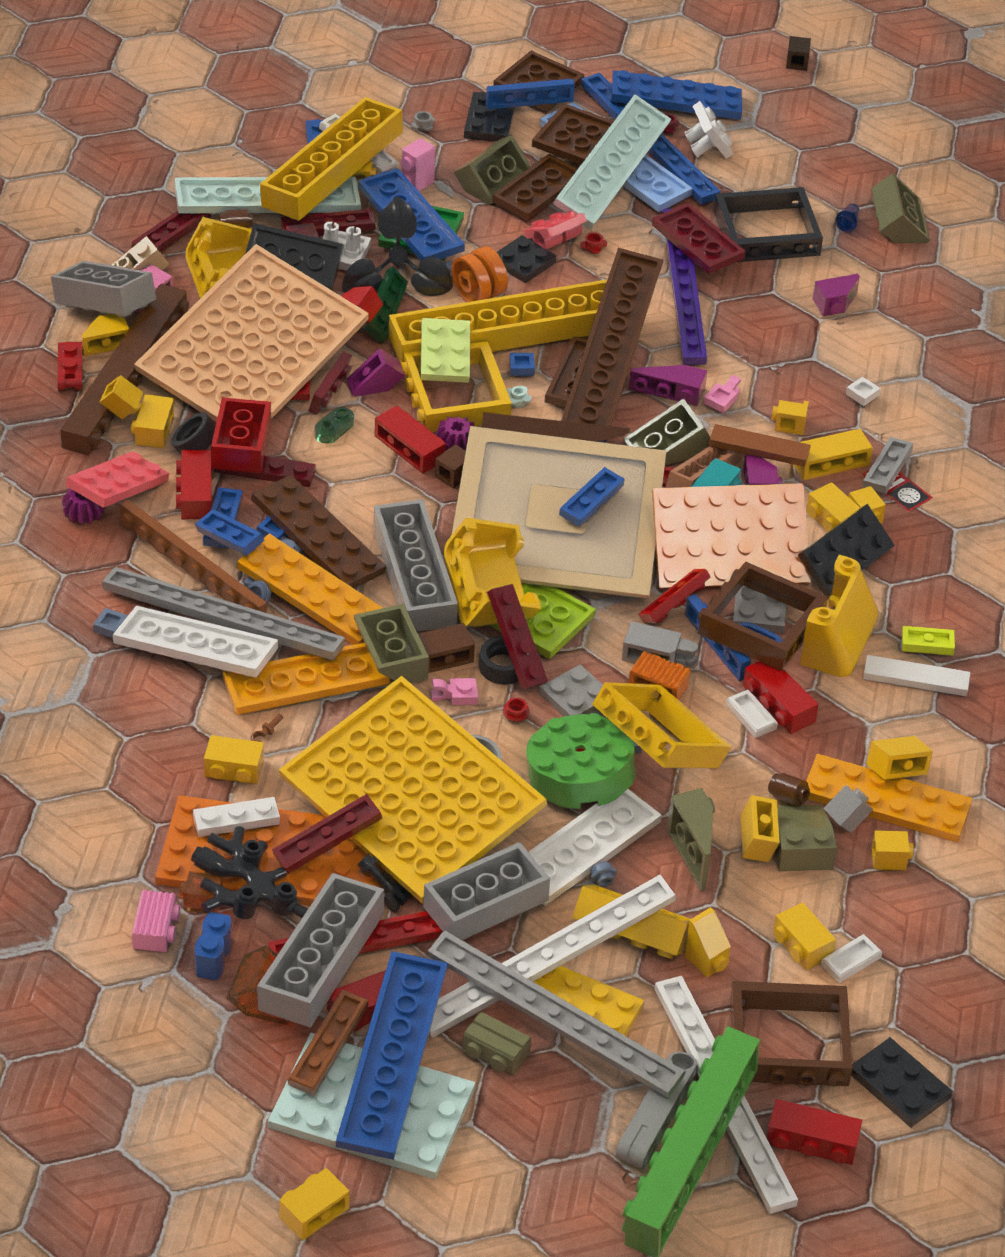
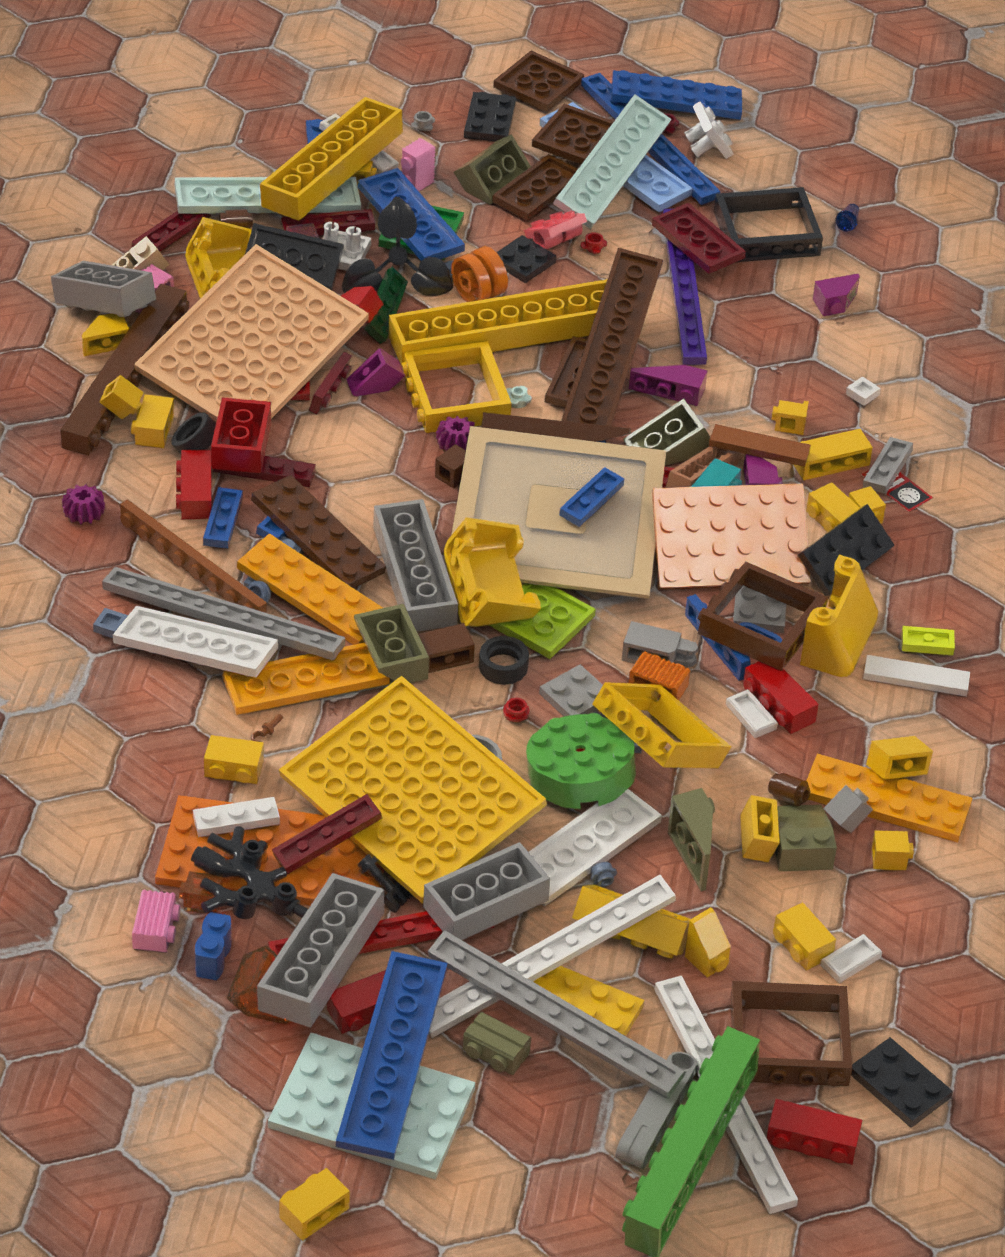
red plate [57,342,83,391] -> none
coral plate [65,452,169,508] -> none
blue plate [195,509,265,556] -> none
dark orange tile [288,989,369,1096] -> none
clear green plate [314,407,354,443] -> none
red brick [374,406,446,474] -> none
yellowish green plate [421,318,470,383] -> none
bright pink plate [431,678,478,705] -> none
blue plate [486,79,575,109] -> none
dark red plate [487,584,548,690] -> none
blue plate [509,353,535,376] -> none
red plate [639,569,711,624] -> none
bright pink plate [704,375,741,413] -> none
dark brown brick [786,36,811,71] -> none
olive slope [872,173,930,243] -> none

